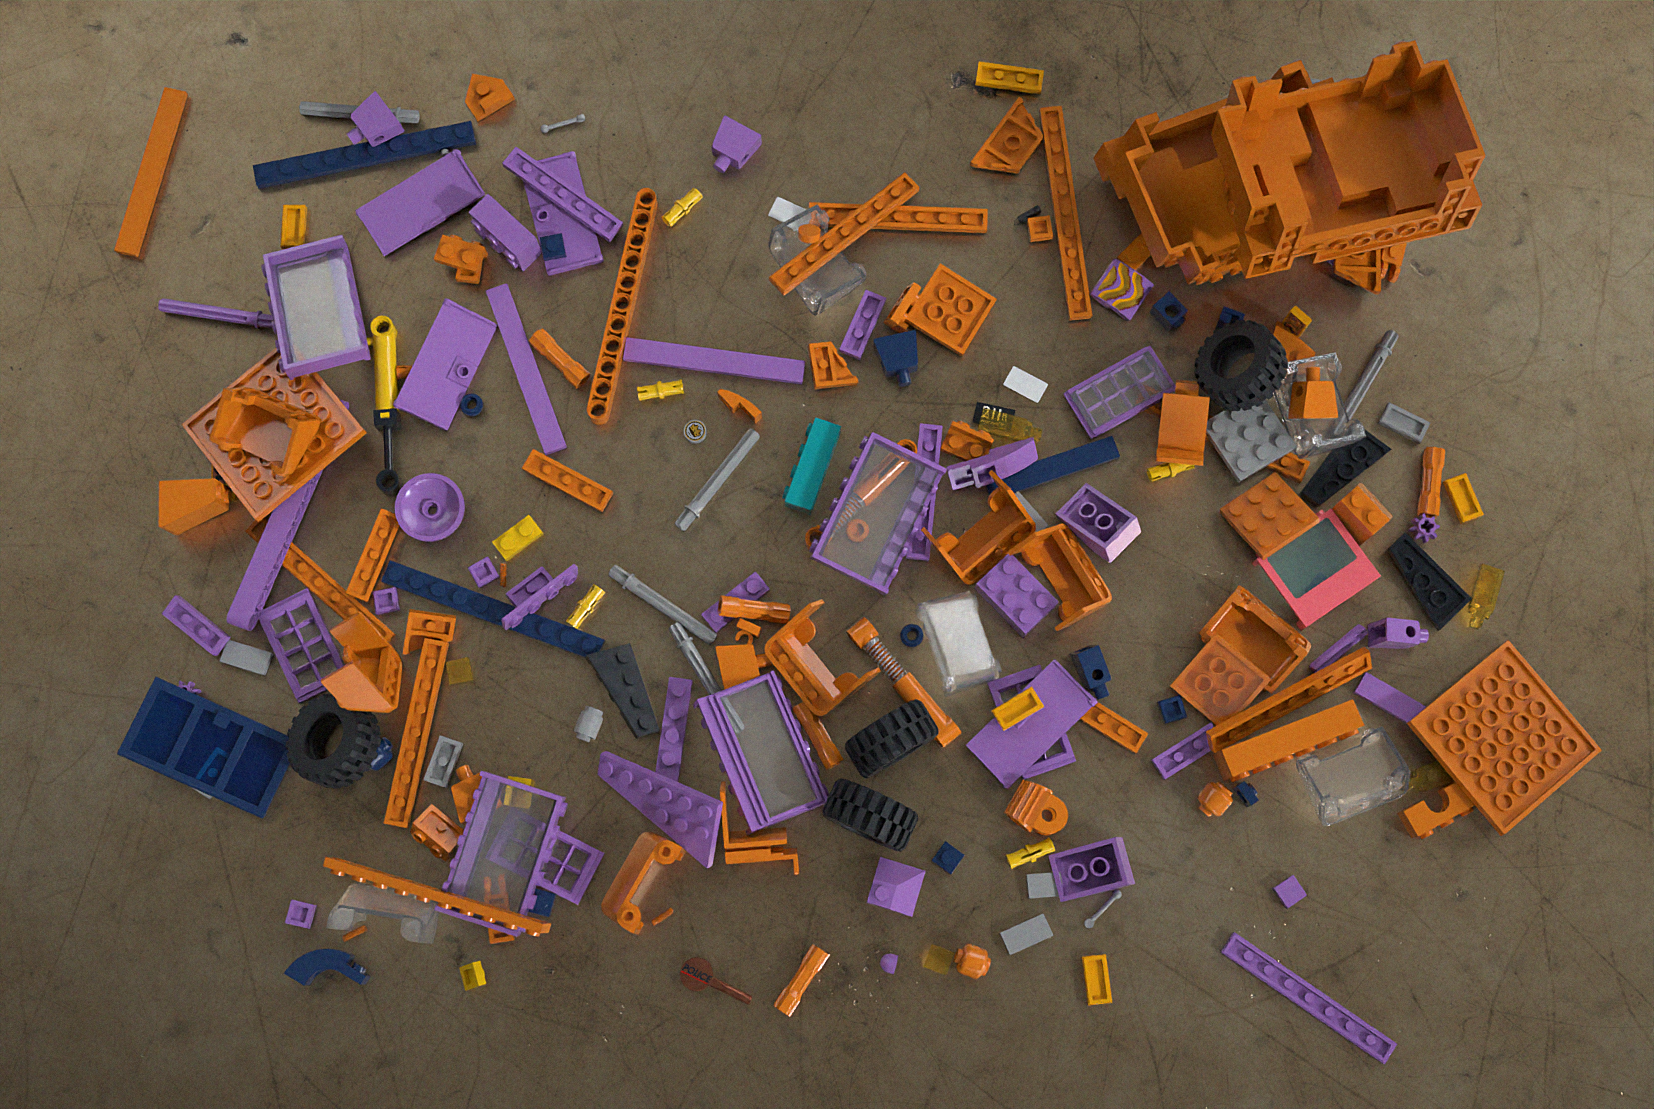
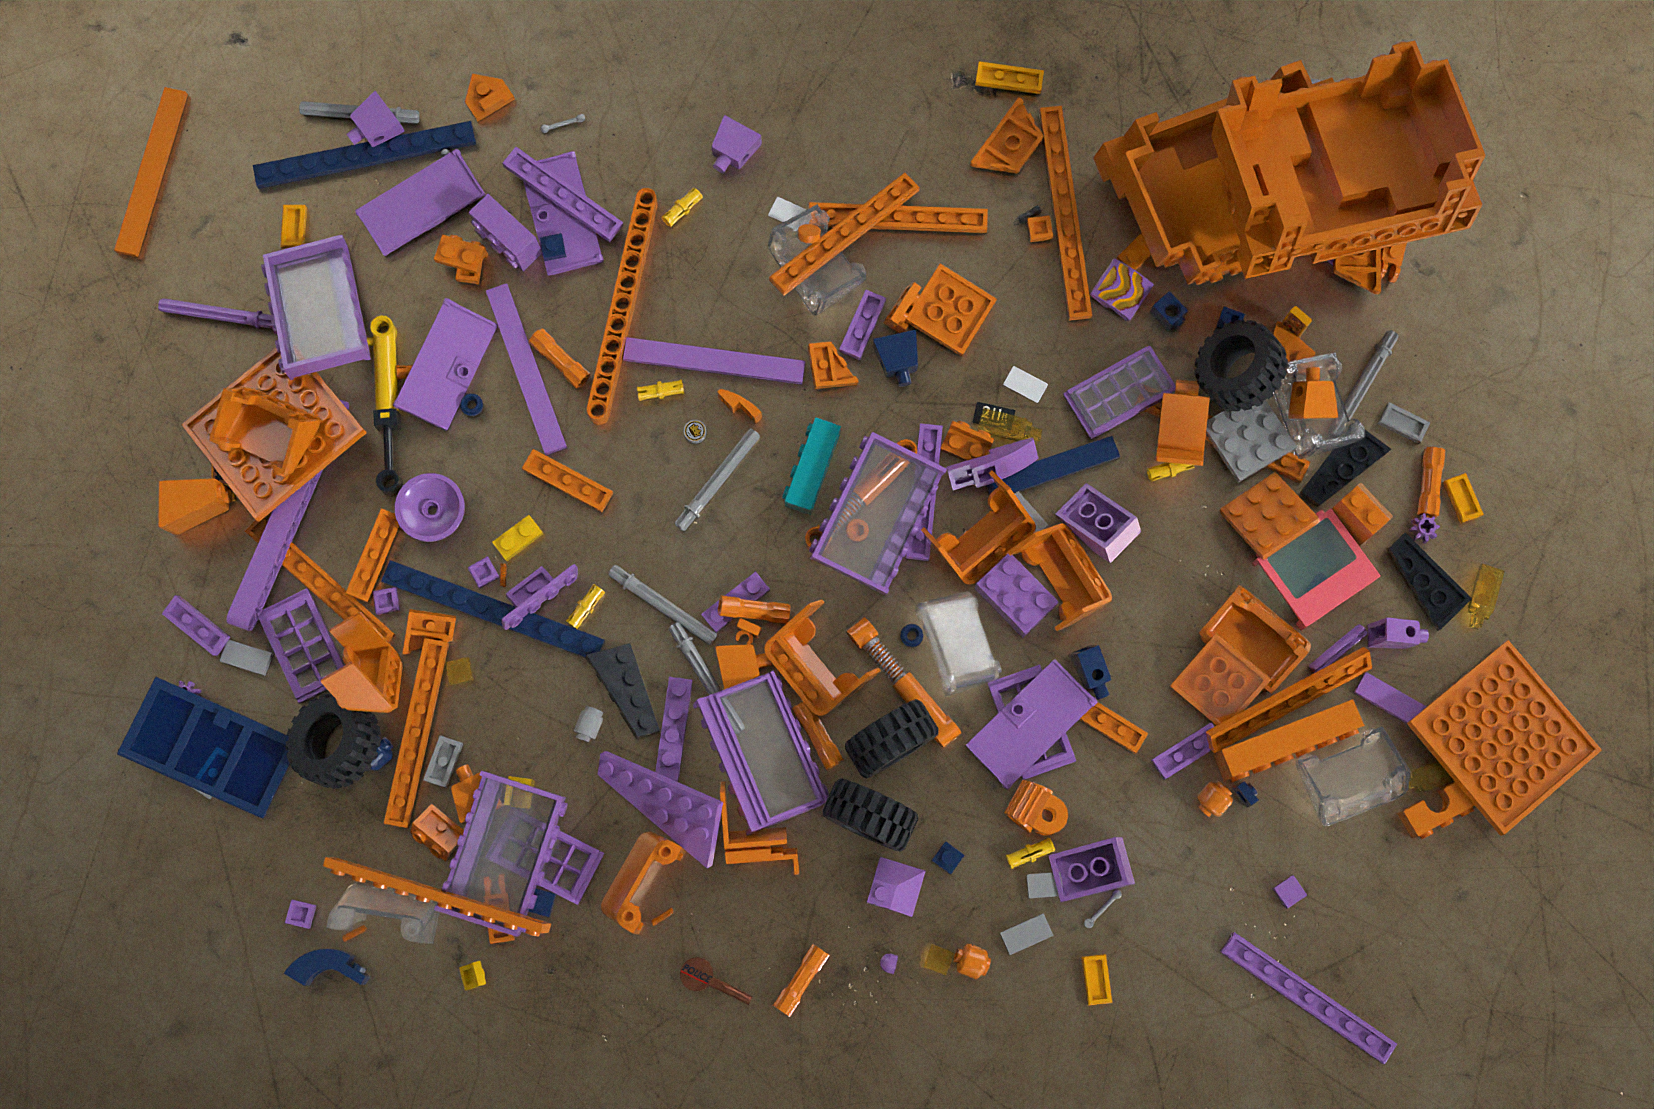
light orange tile [991,687,1044,731] -> none
dark blue tile [1157,695,1187,725] -> none

